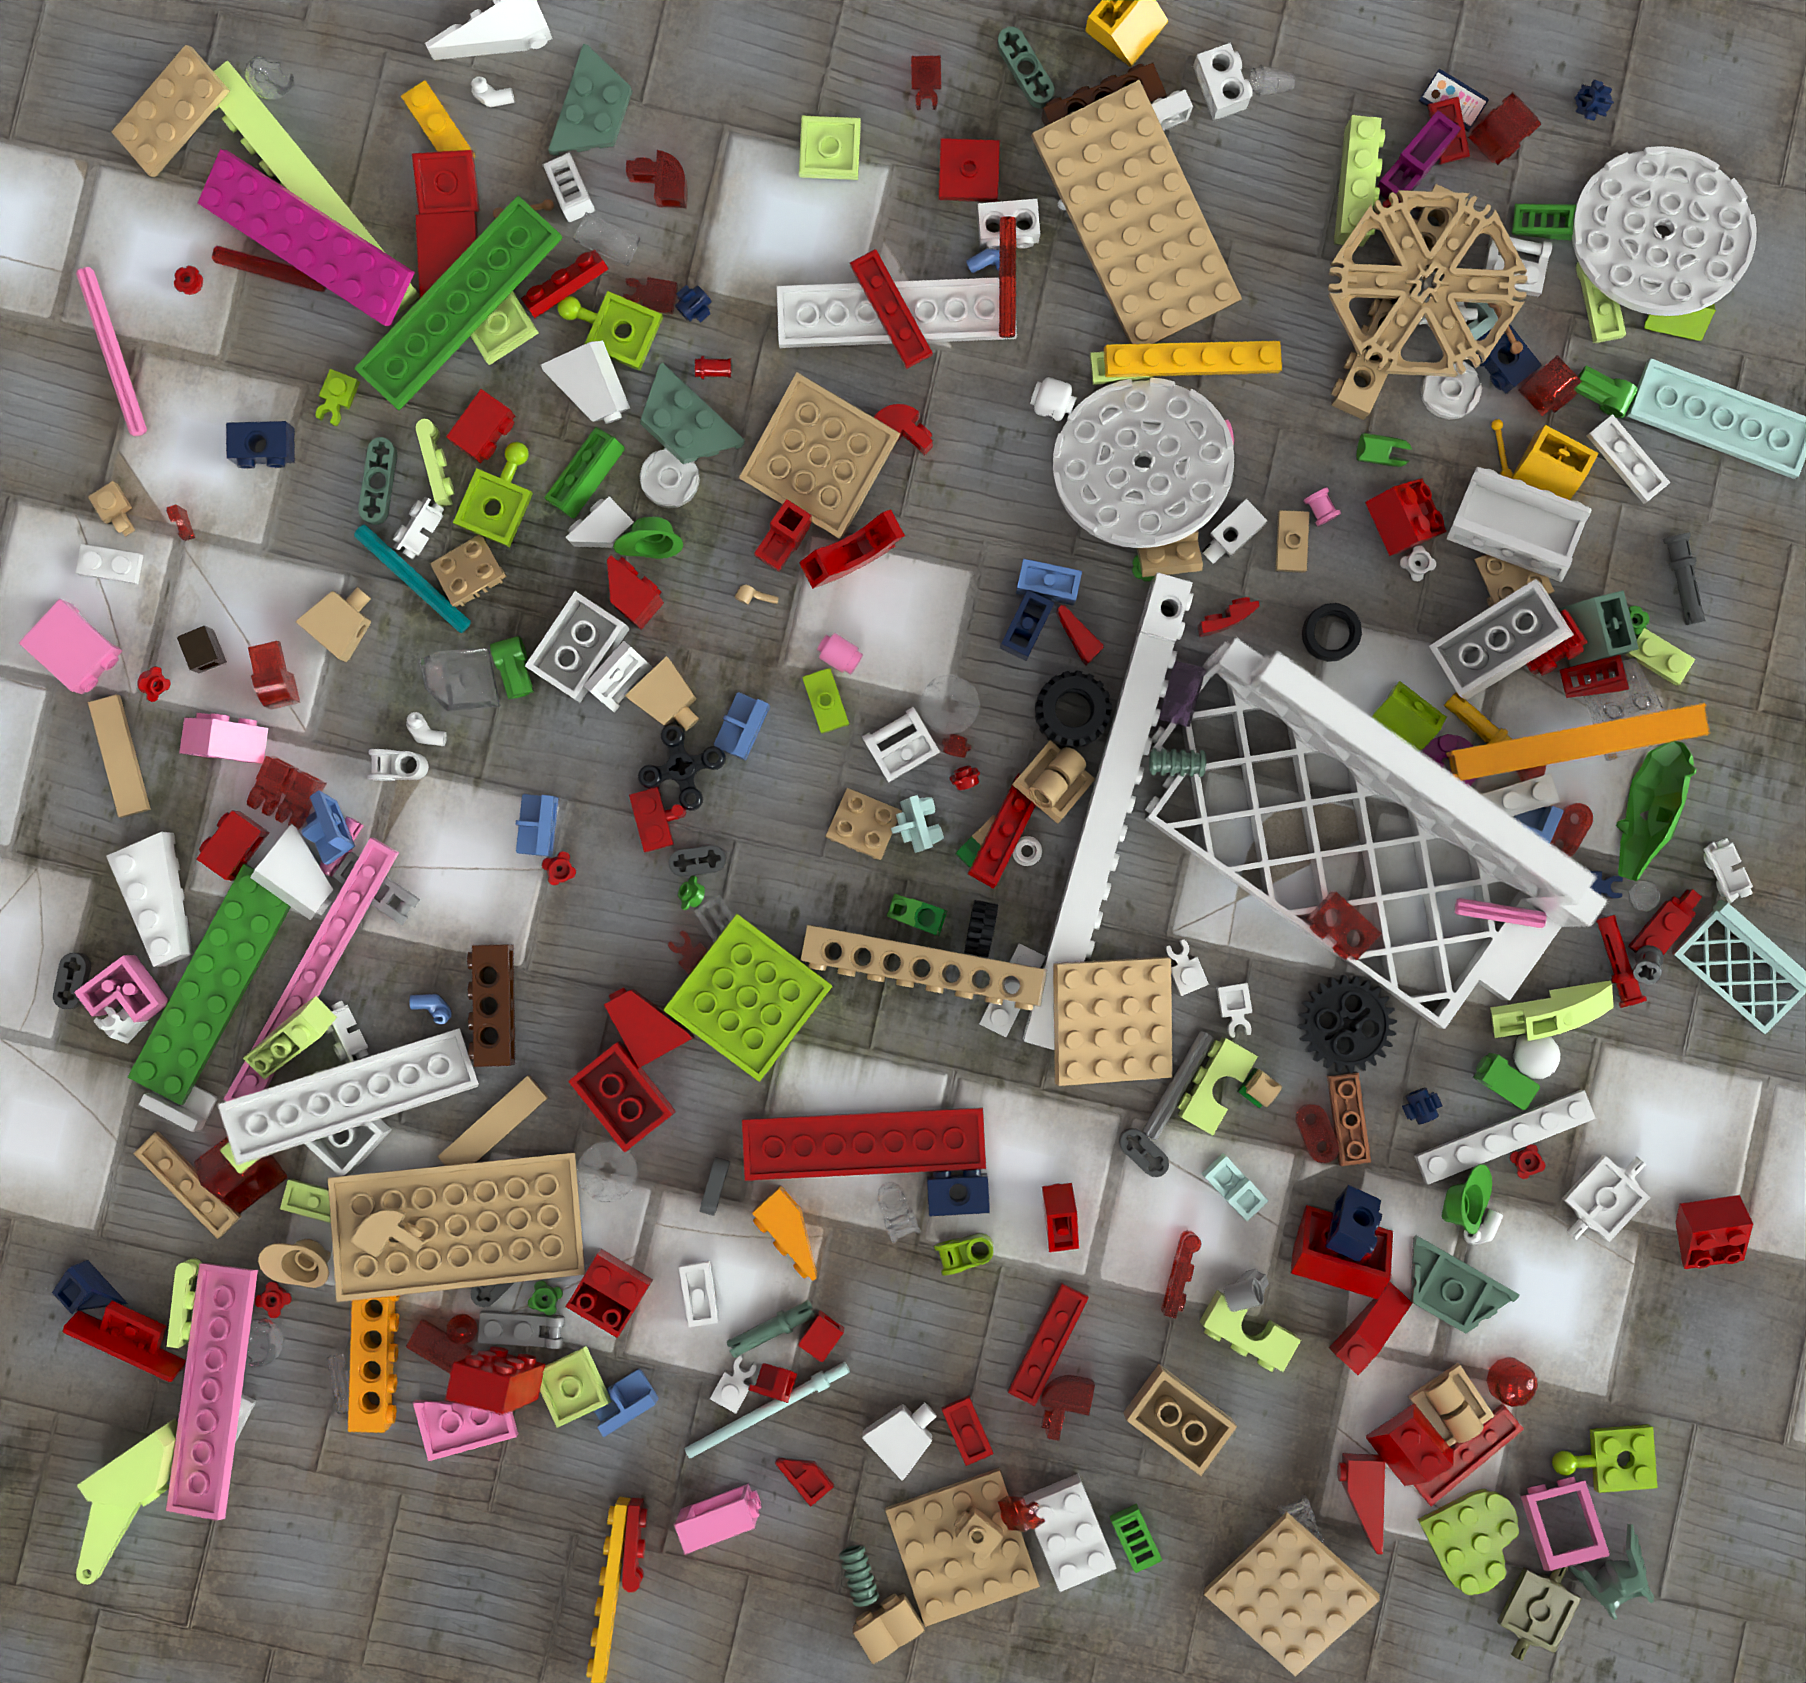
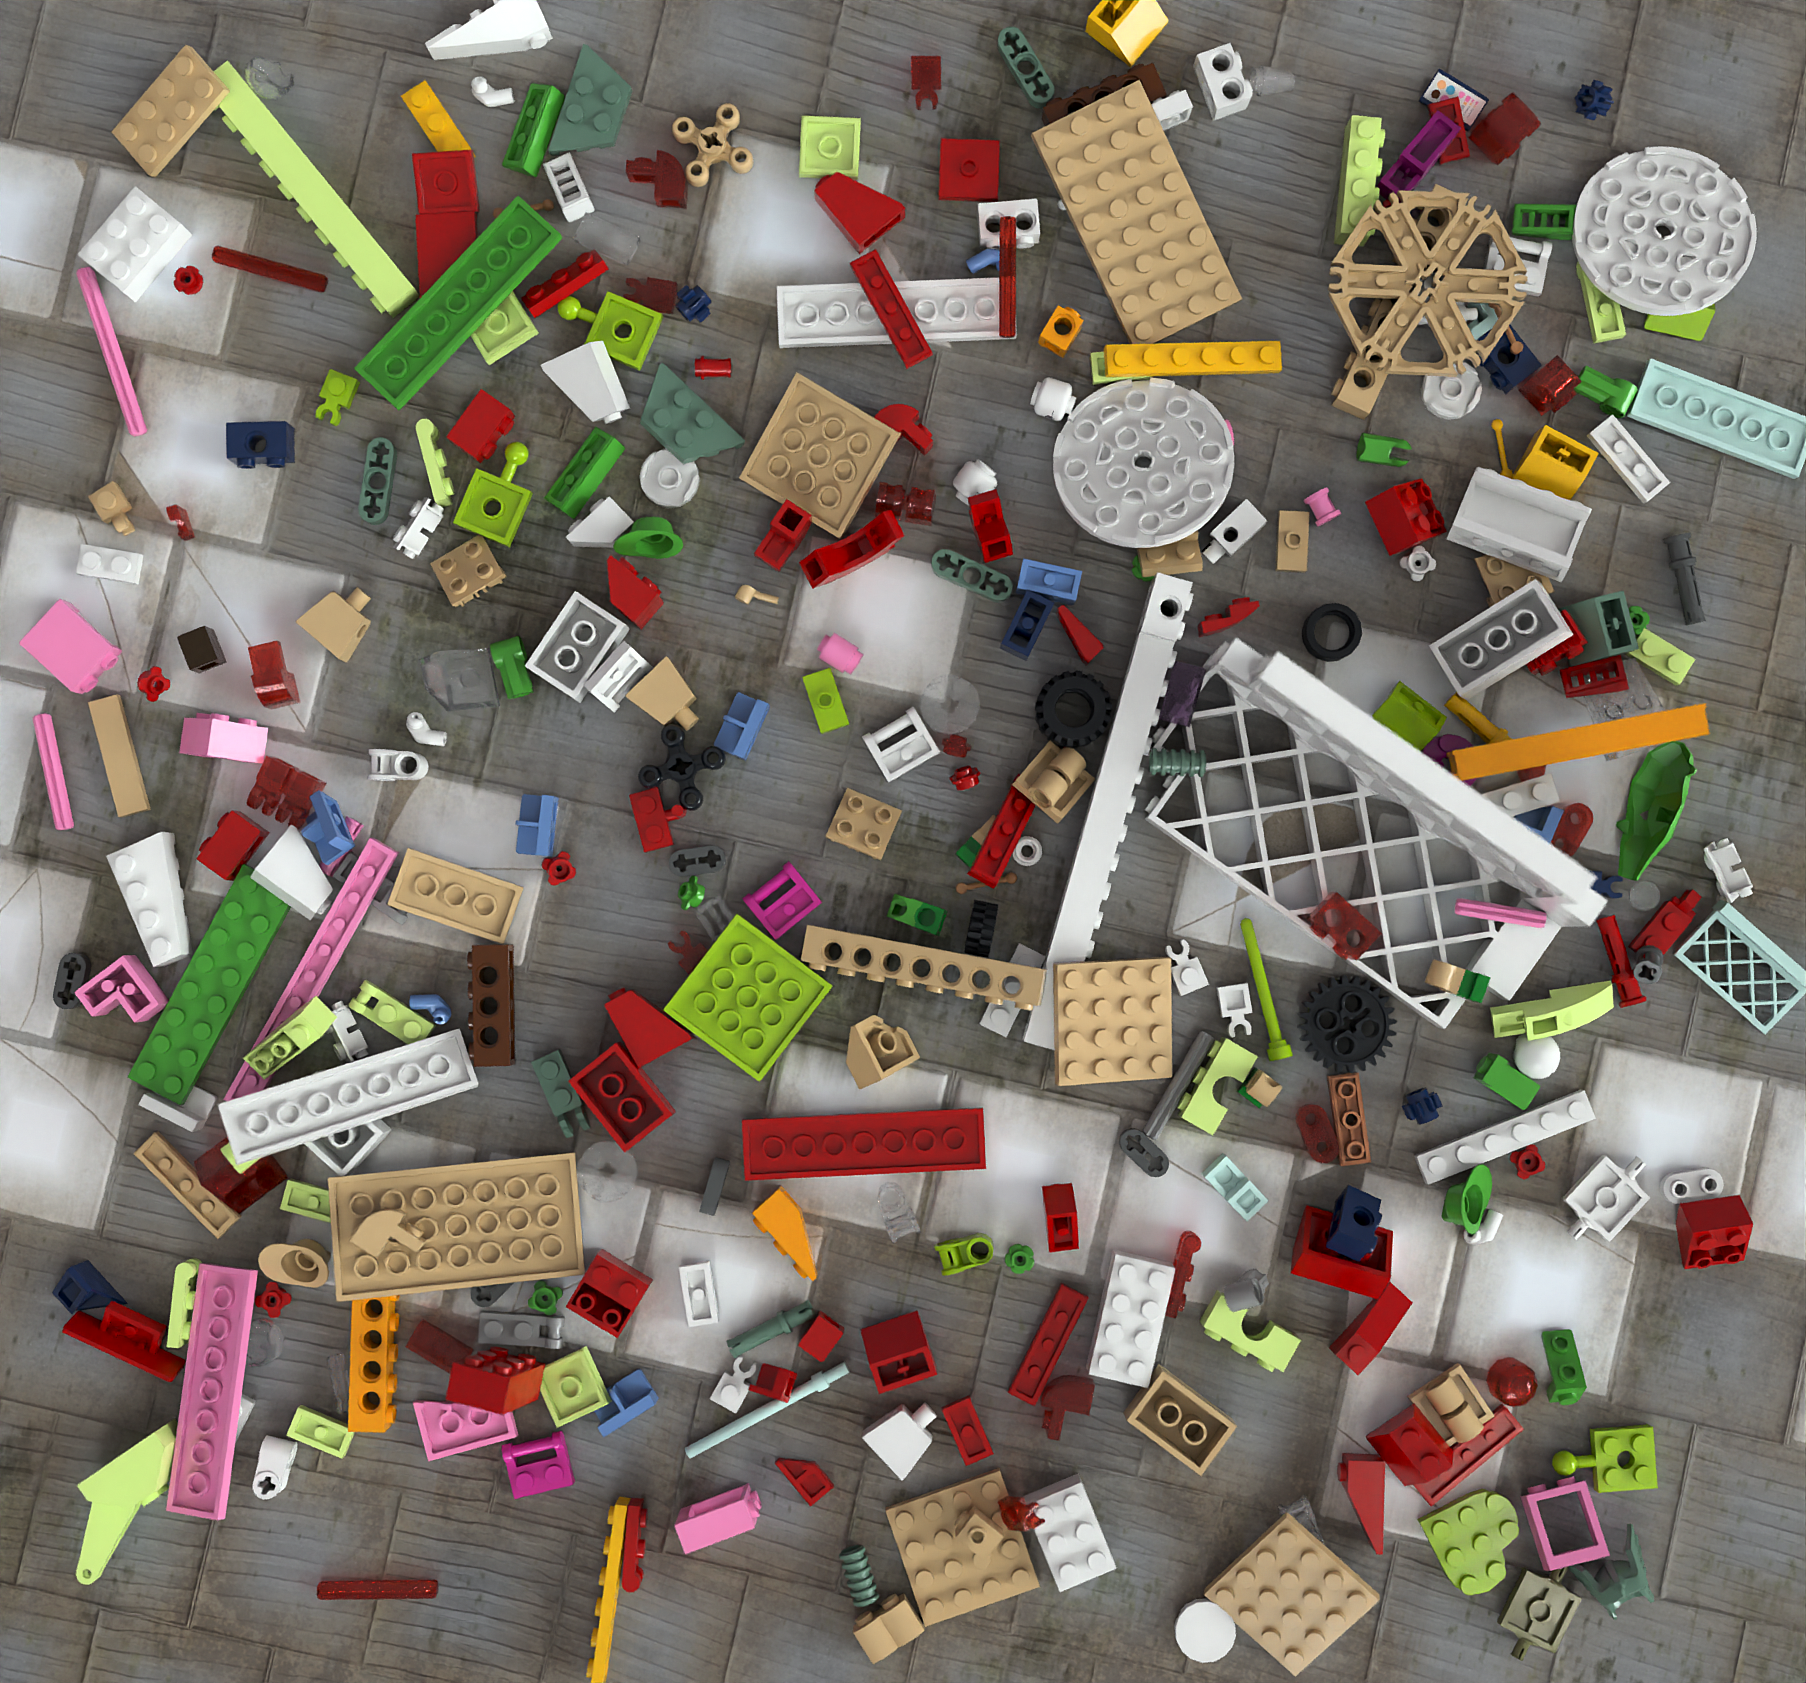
white plate [93,1006,148,1044] -> none
dark pink plate [198,149,415,326] -> none
teal axle [354,525,471,633] -> none
tan tile [437,1075,549,1166] -> none
clear red plate [446,1314,477,1344] -> none
light aqua hips [891,795,944,853] -> none
dark blue brick [927,1169,990,1217] -> none
bright green slope [1109,1504,1163,1574] -> none
sand green wing [1410,1235,1520,1334] -> none
none -> bright pink axle [33,714,74,830]
none -> white brick [77,186,192,302]
none -> white piece [252,1435,298,1499]
none -> yellowish green plate [286,1405,355,1459]
none -> clear red axle [317,1580,439,1600]
none -> yellowish green plate [348,980,436,1044]
none -> tan plate [387,848,524,944]
none -> bright green slope [502,83,565,177]
none -> dark pink plate [502,1430,575,1499]
none -> sand green hinge [531,1049,591,1138]
none -> tan gear [672,103,753,187]
none -> dark pink plate [742,861,823,940]
none -> red slope [814,172,905,254]
none -> tan slope [846,1015,920,1090]
none -> red slope [860,1310,937,1394]
none -> clear red legs [875,482,936,526]
none -> sand green beam [931,549,1013,603]
none -> white head [953,459,997,505]
none -> medium nougat hinge [956,872,1017,894]
none -> red brick [967,489,1014,563]
none -> bright green plate [1005,1244,1035,1274]
none -> light orange brick [1038,305,1084,358]
none -> white brick [1086,1249,1175,1388]
none -> white tile [1174,1598,1236,1663]
none -> lime piece [1240,918,1293,1061]
none -> leg [1425,959,1491,1003]
none -> bright green bracket [1541,1329,1587,1405]
none -> white plate [1660,1168,1724,1204]

